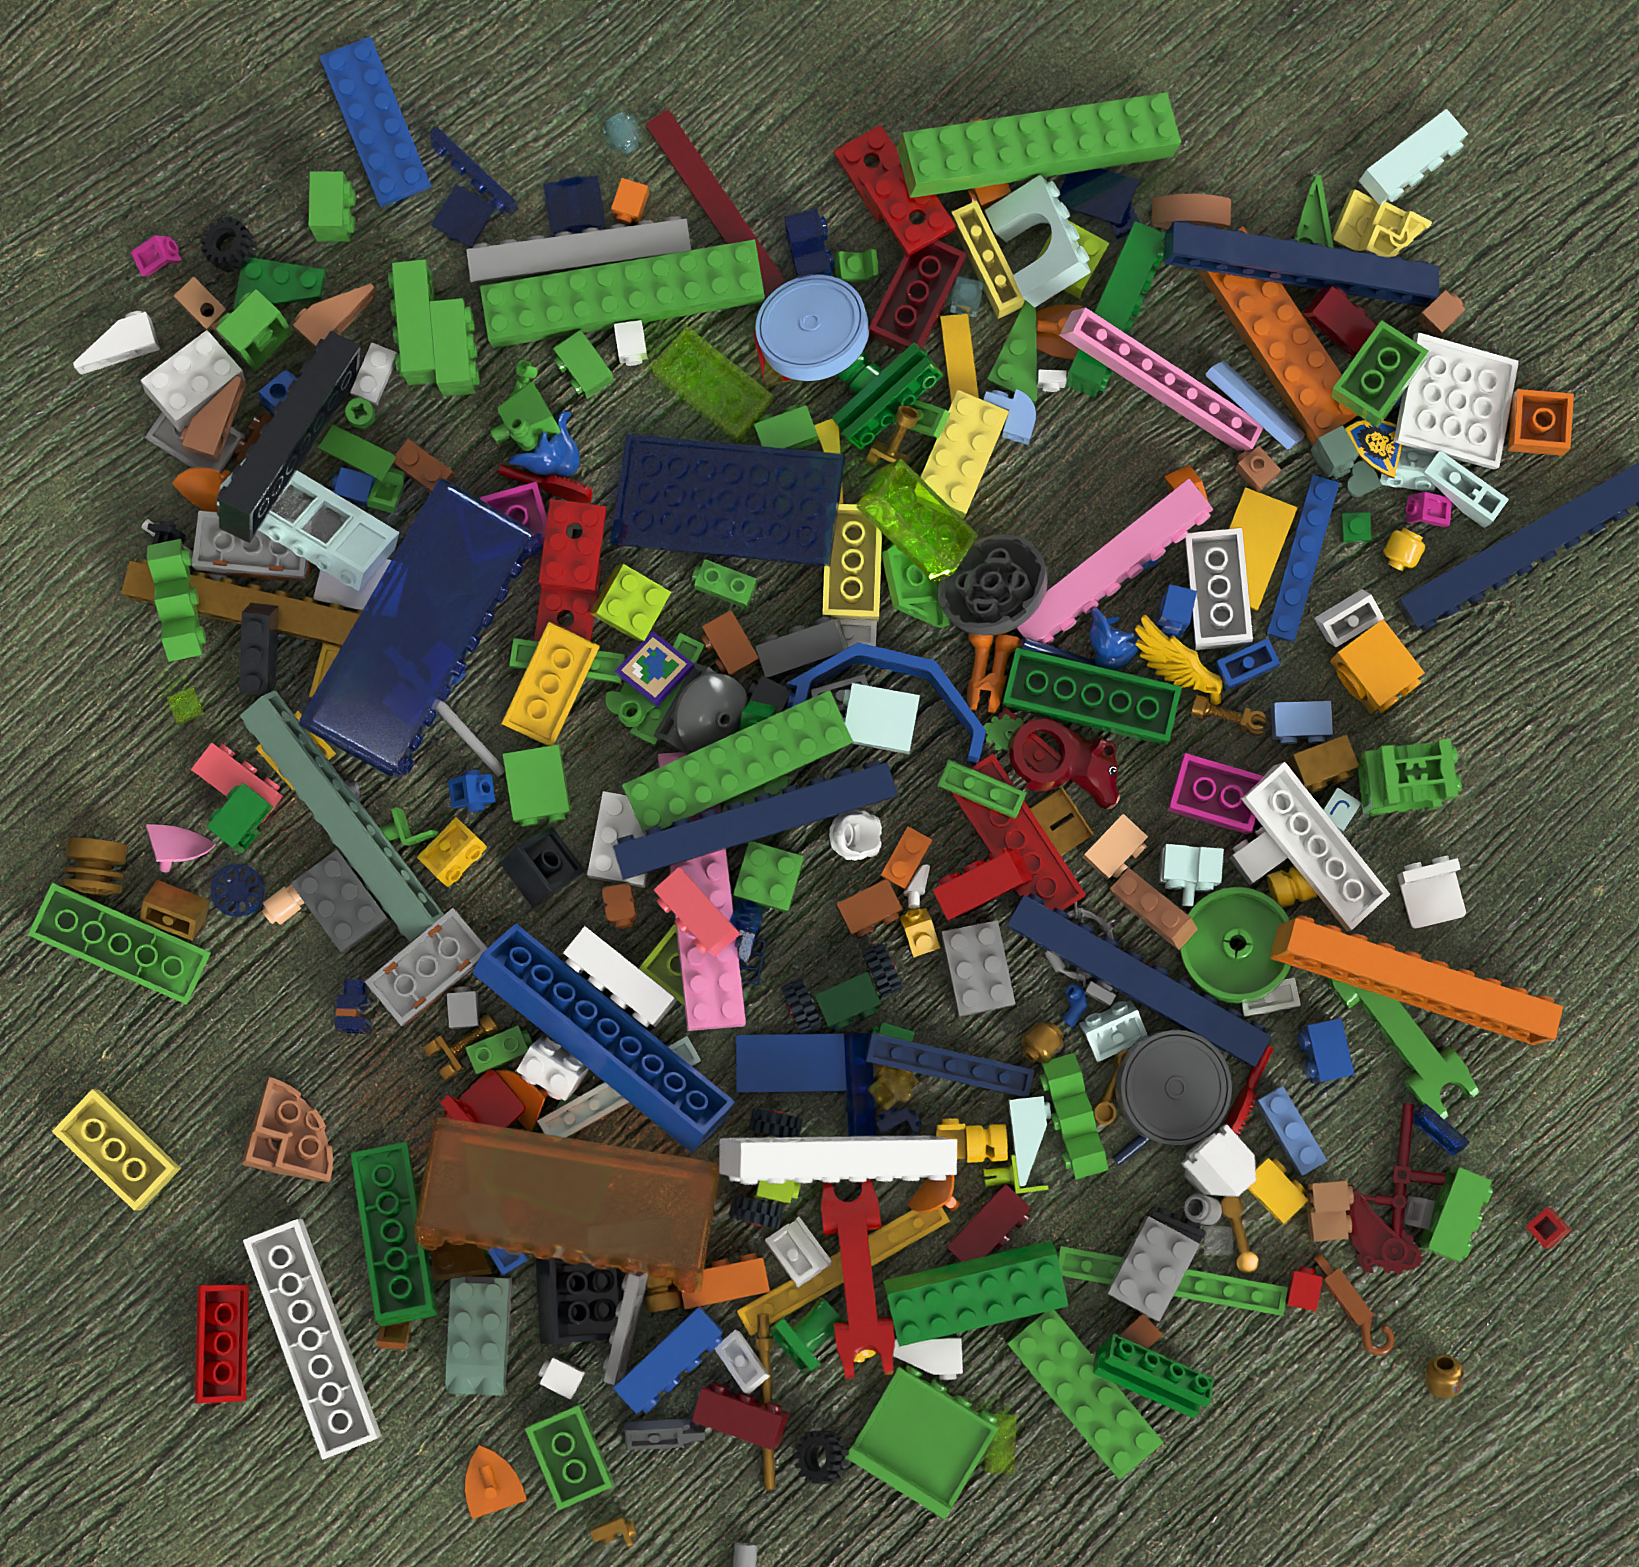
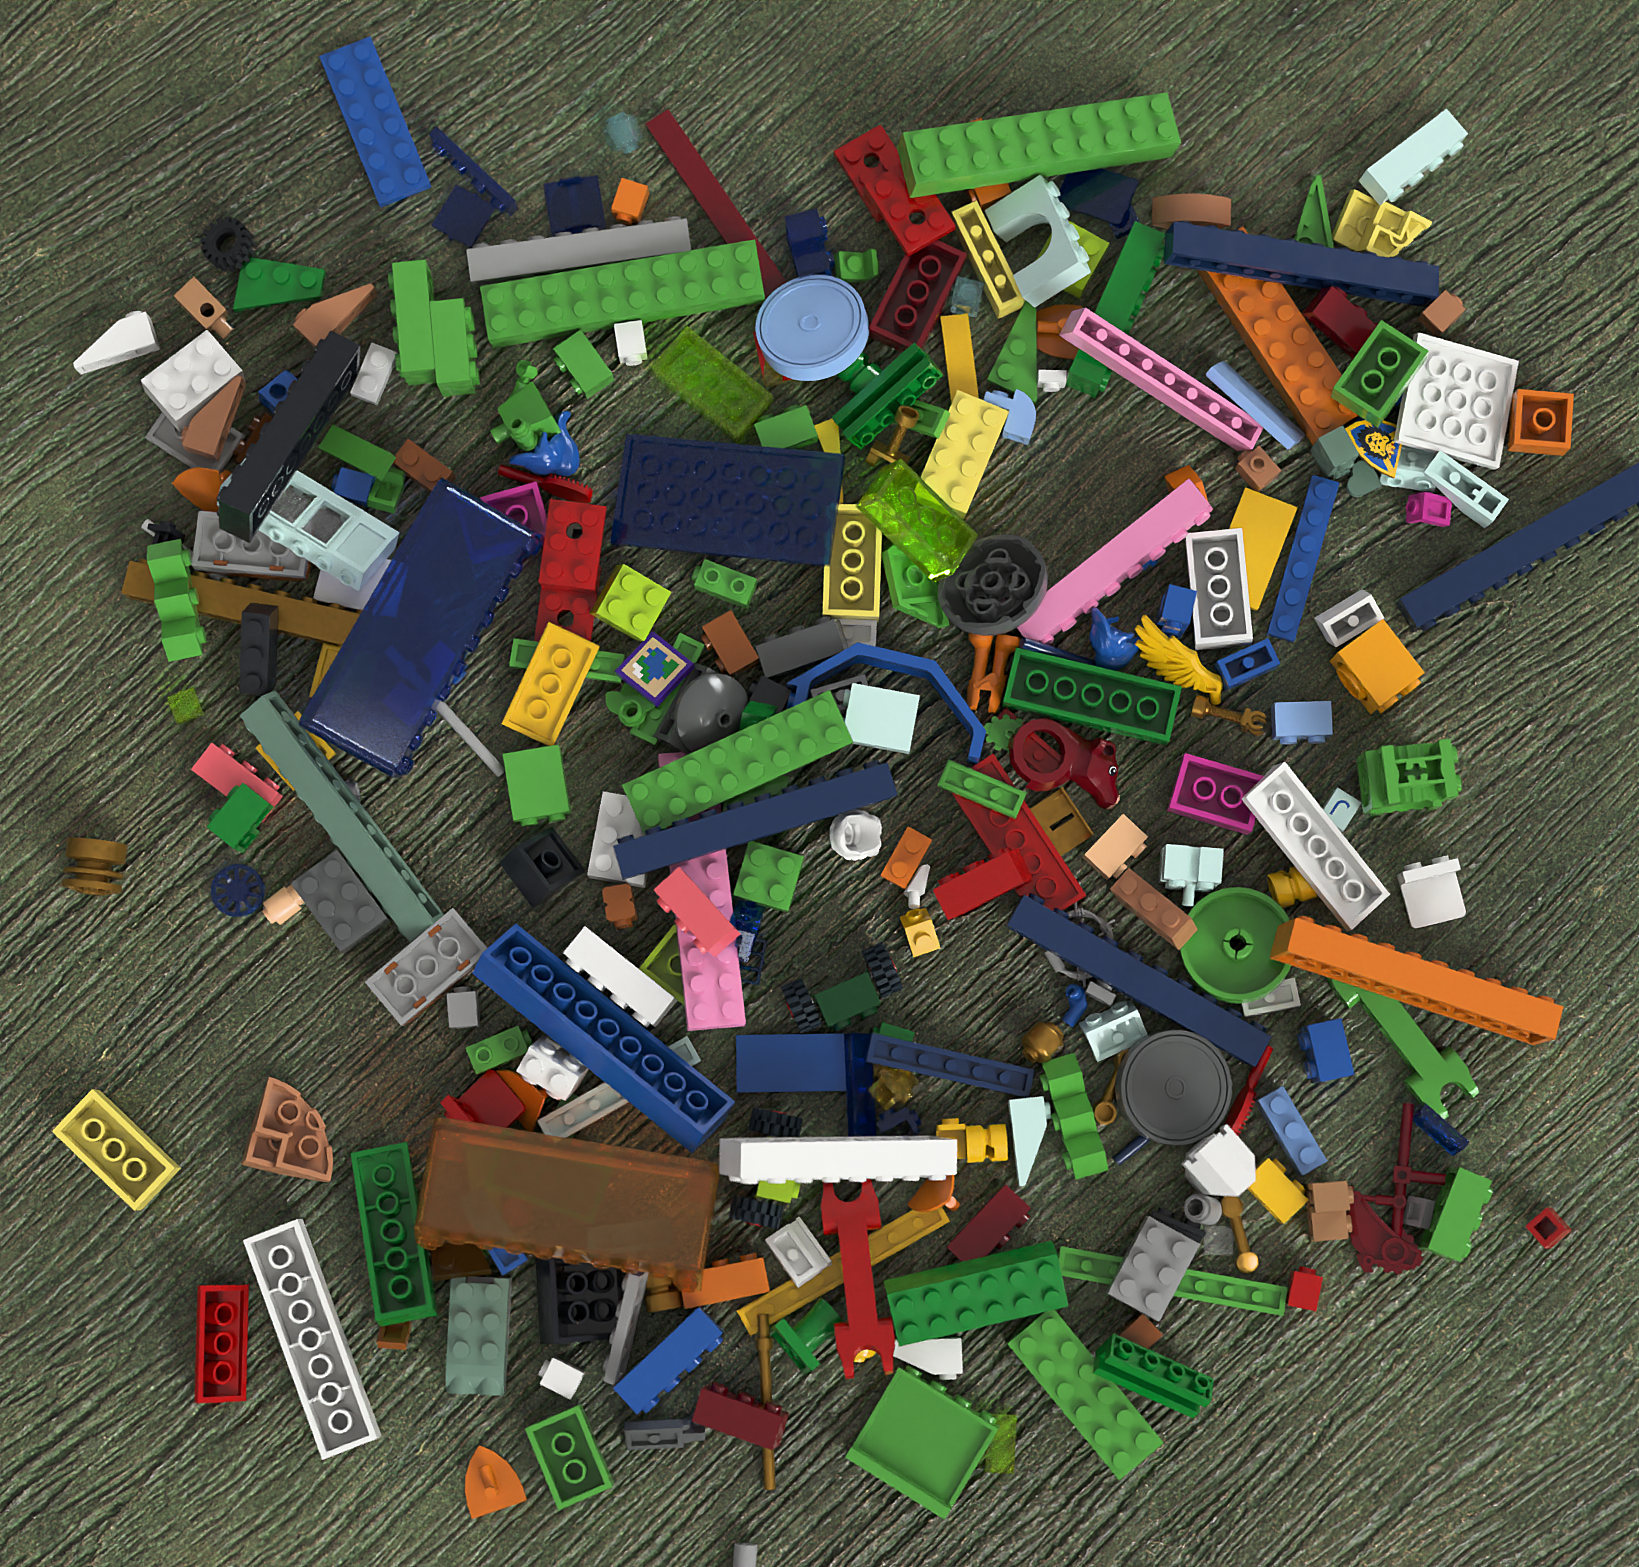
bright green slope [28,883,211,1005] -> none
dark pink bracket [131,235,181,277] -> none
pearl gold brick [140,880,209,941] -> none
bright pink shield [146,824,216,872] -> none
bright green brick [216,289,294,372] -> none
bright green brick [309,171,356,242] -> none
clear blue hips [335,979,373,1034] -> none
bright green wheel [345,398,376,430] -> none
bright green bracket [379,807,439,846] -> none
yellow bracket [417,817,487,887] -> none
pearl gold bar [422,1013,501,1080] -> none
blue brick [448,770,495,812] -> none
pearl gold bracket [590,1515,637,1547] -> none
white plate [715,1330,770,1394] -> none
black tyre [794,1431,849,1484] -> none
dark orange brick [836,879,902,938] -> none
light grey brick [941,920,1015,1017] -> none
lime bracket [983,1154,1049,1193] -> none
white brick [1230,827,1288,885] -> none
pearl gold brick [1286,735,1359,794] -> none
dark orange piece [1313,1253,1394,1356] -> none
green plate [1341,512,1372,543] -> none
yellow head [1383,528,1425,571] -> none
pearl gold head [1425,1355,1464,1398] -> none

